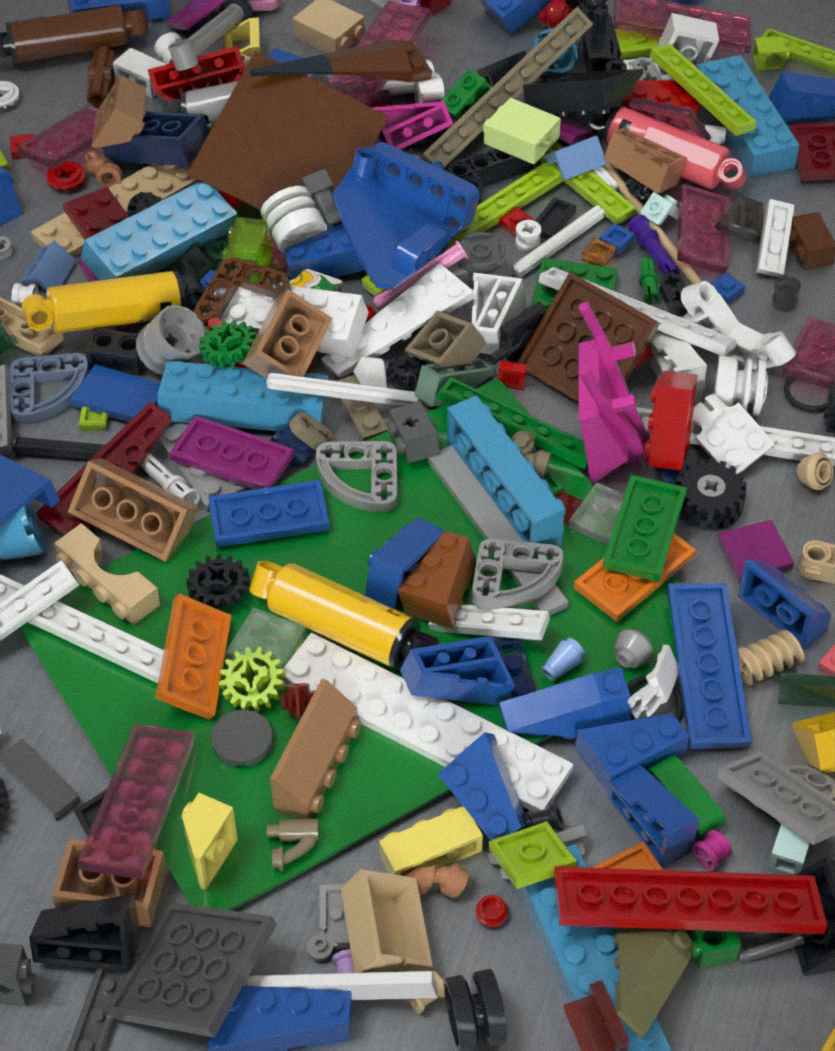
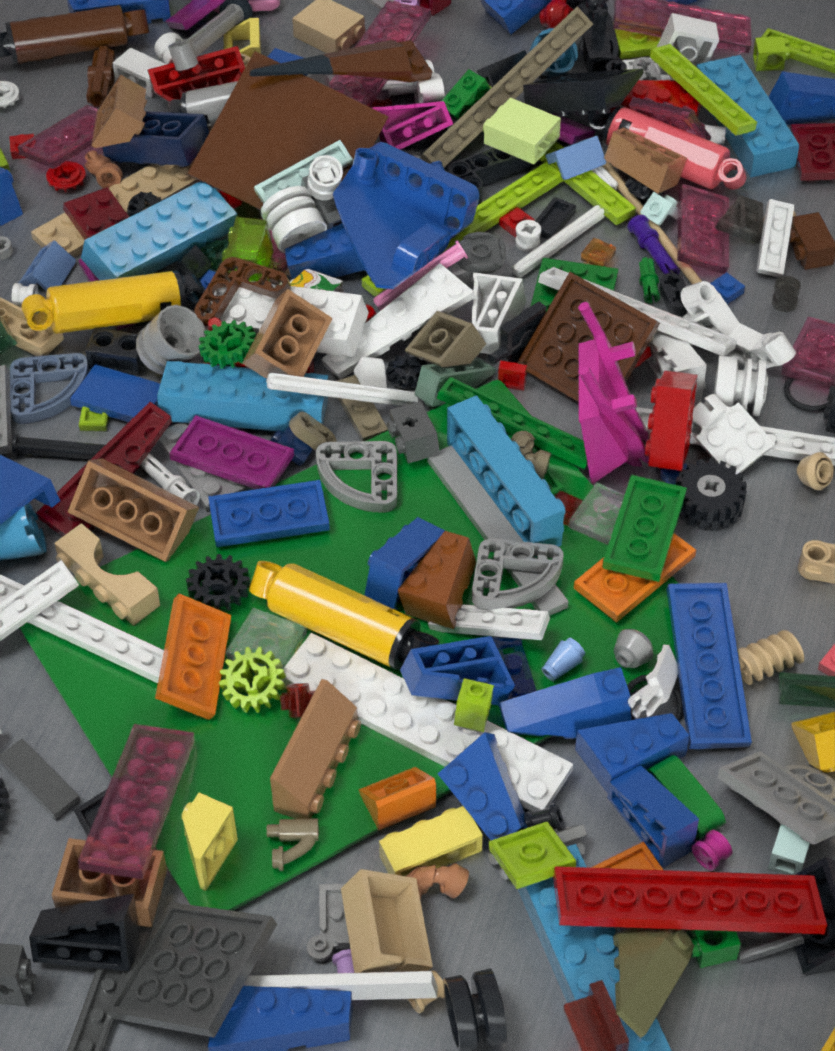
dark grey tile [211,709,273,767] -> none
red plate [476,895,508,927] -> none
blue plate [599,223,634,255] -> none
magenta tile [718,520,794,582] -> none
blue slope [738,559,831,650] -> none
none -> light aqua tile [254,140,353,204]
none -> white wheel [307,155,343,201]
none -> orange slope [359,767,436,830]
none -> lime brick [454,678,494,732]

